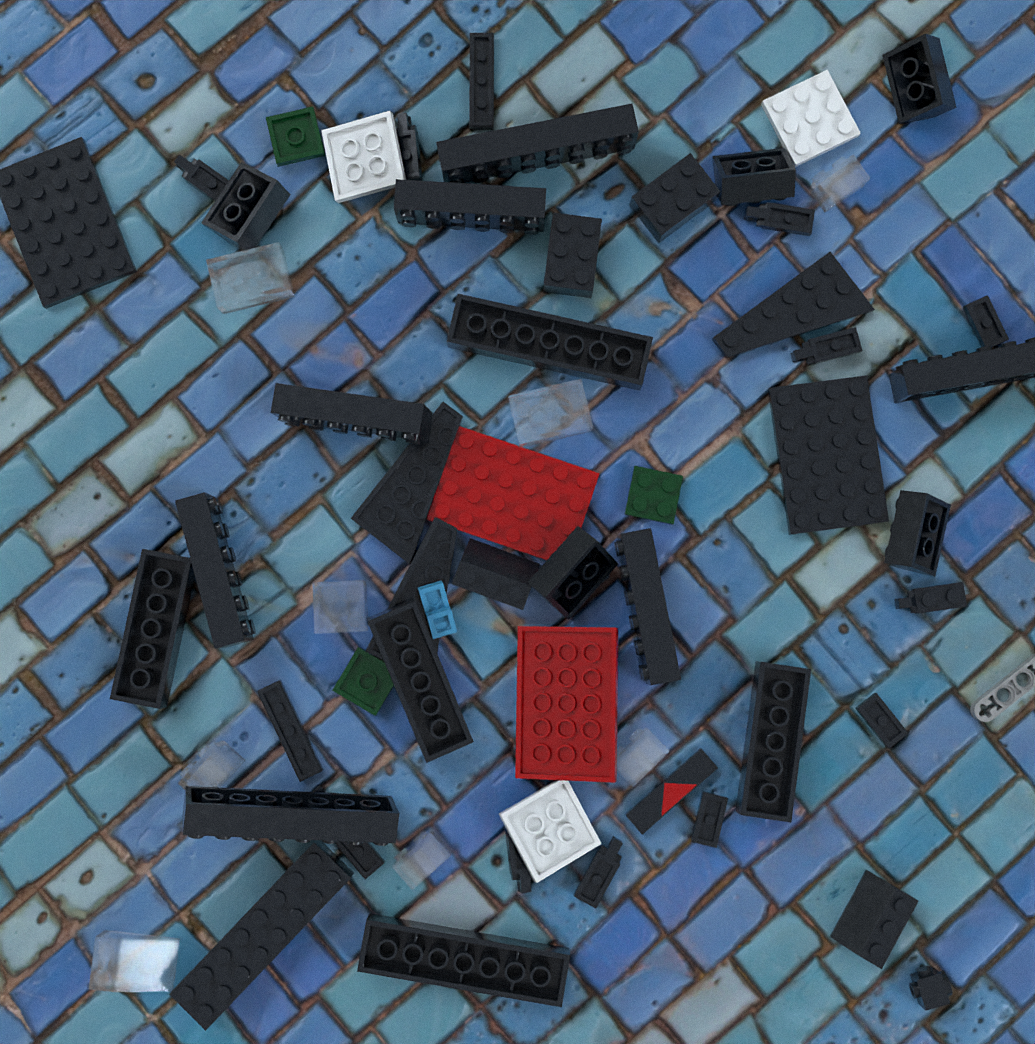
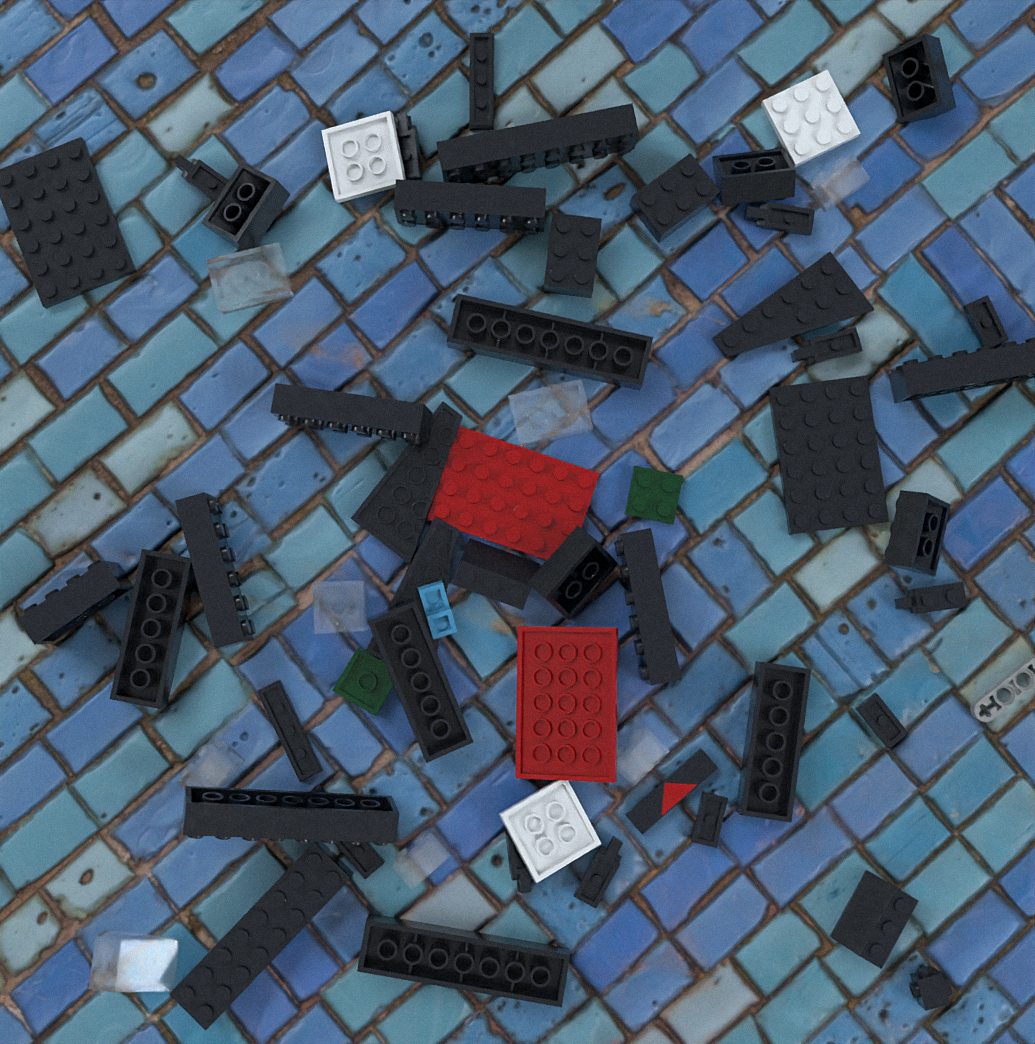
dark green plate [266,106,325,167] -> none
none -> black brick [18,560,134,645]

